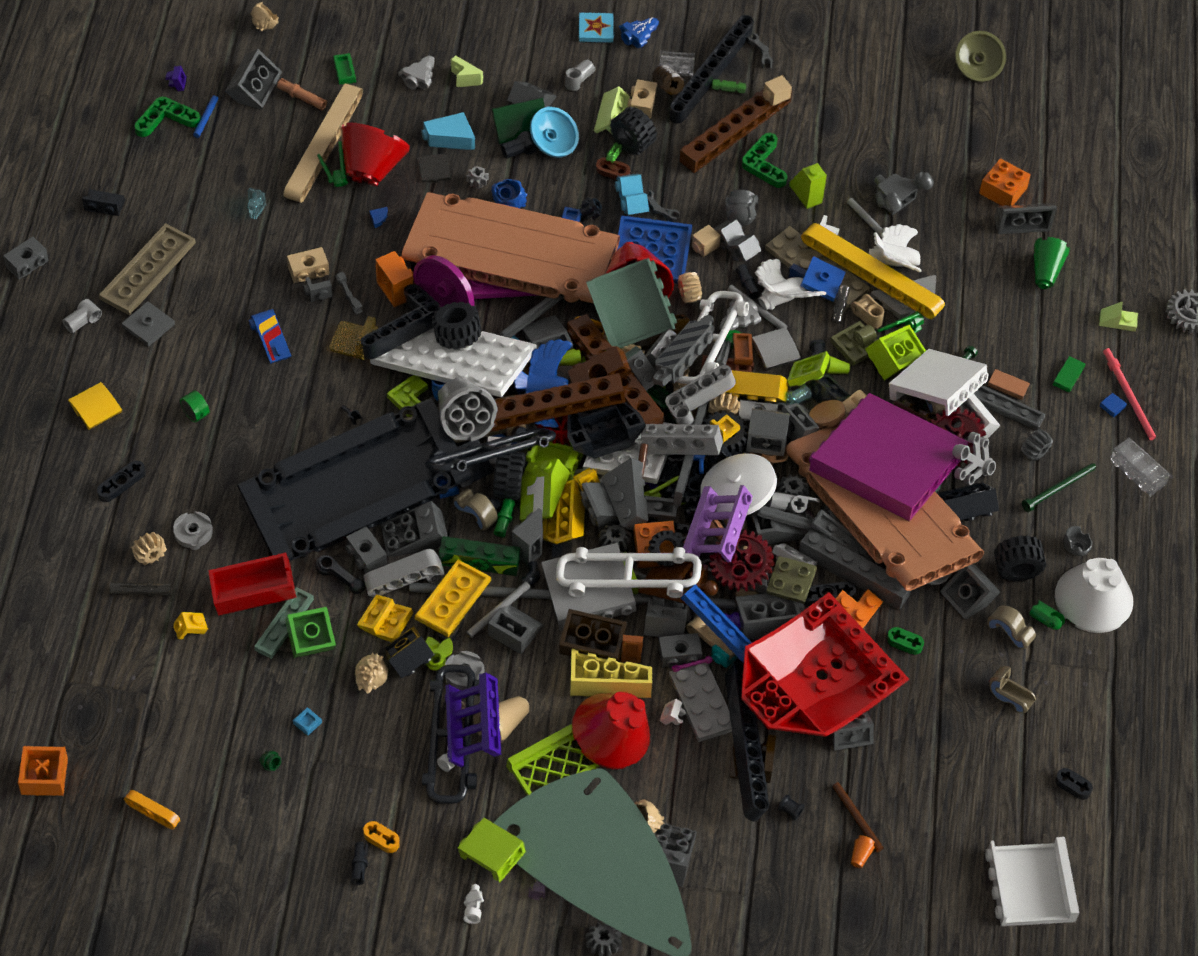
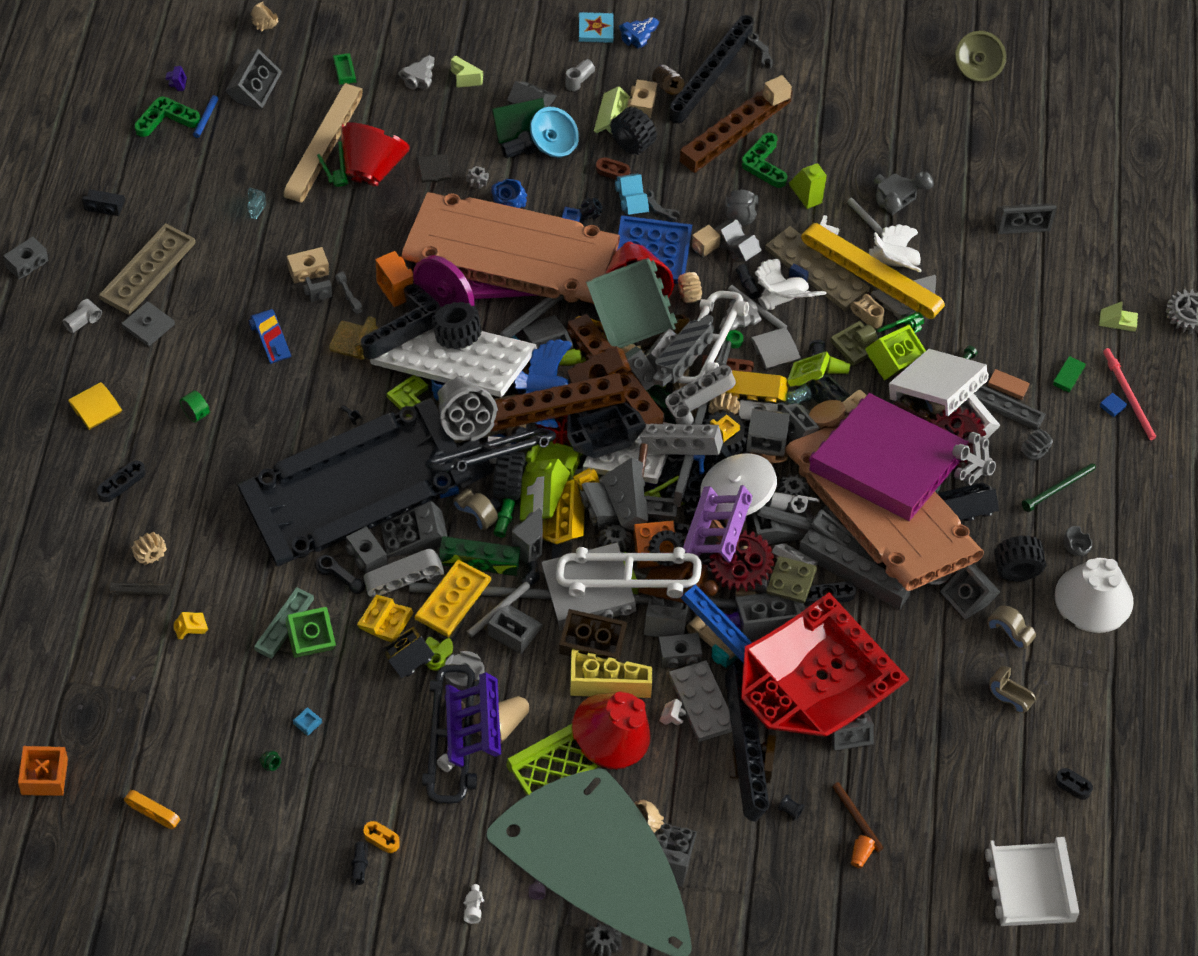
light grey plate [173,512,213,550] -> none
red piece [208,553,297,615] -> none
nougat pin [277,78,327,110] -> none
tan hair [355,653,389,694] -> none
blue tile [370,207,388,228] -> none
medium azure slope [421,112,475,150] -> none
lime panel [458,818,526,882] -> none
bright green axle [606,142,623,162] -> none
dark orange tile [621,635,643,663] -> none
clear plate [660,51,695,77] -> none
magenta hinge [672,656,712,672] -> none
bright green axle [712,79,746,93] -> none
dark orange tile [733,333,753,365] -> none
blue plate [800,256,846,302] -> none
clear smoke pin [830,285,851,324] -> none
orange plate [835,589,883,628] -> none
green beam [887,627,924,655] -> none
orange brick [979,158,1031,206] -> none
green piece [1029,600,1065,630] -> none
green cone [1034,237,1070,289] -> none
clear brick [1110,437,1170,496] -> none

